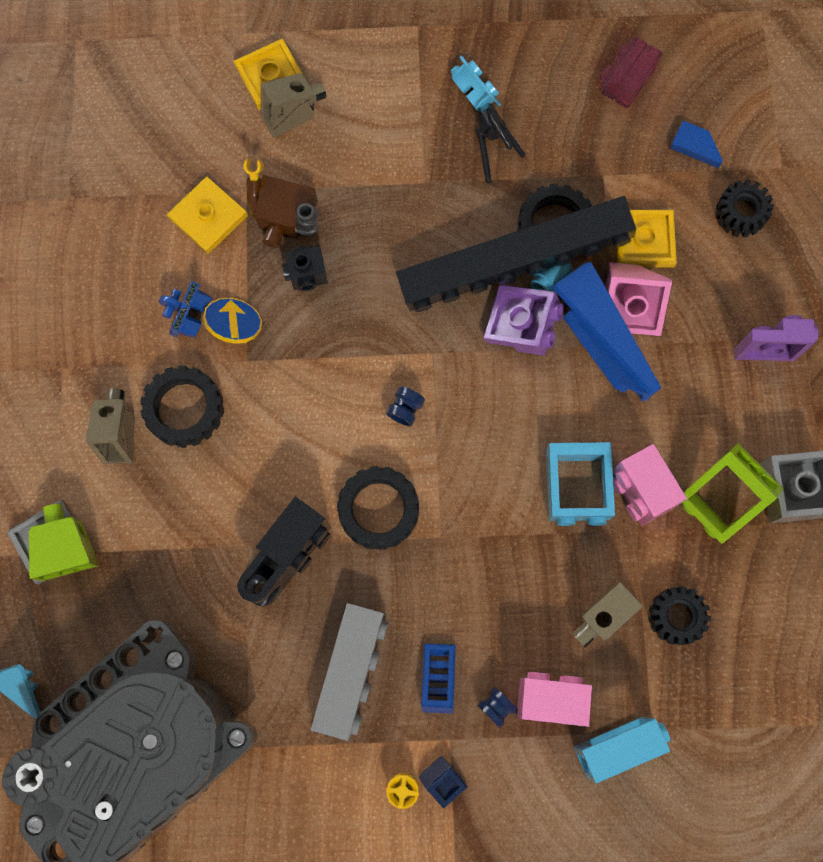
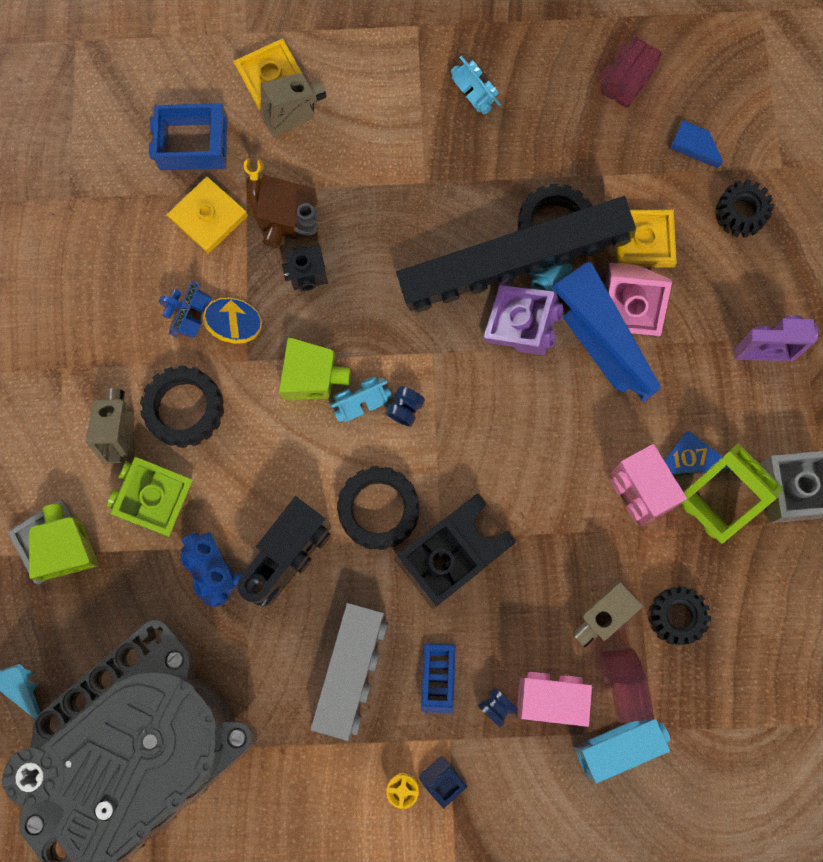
black plant [475,109,525,183] -> none
medium azure window [546,442,615,526] -> none
none -> lime plate [106,457,193,537]
none -> blue window [149,103,228,170]
none -> blue brick [180,532,243,608]
none -> lime torso [279,338,351,400]
none -> medium azure hinge [329,376,393,423]
none -> black brick [394,494,516,609]
none -> clear pink brick [600,648,654,723]
none -> blue tile [664,431,730,475]

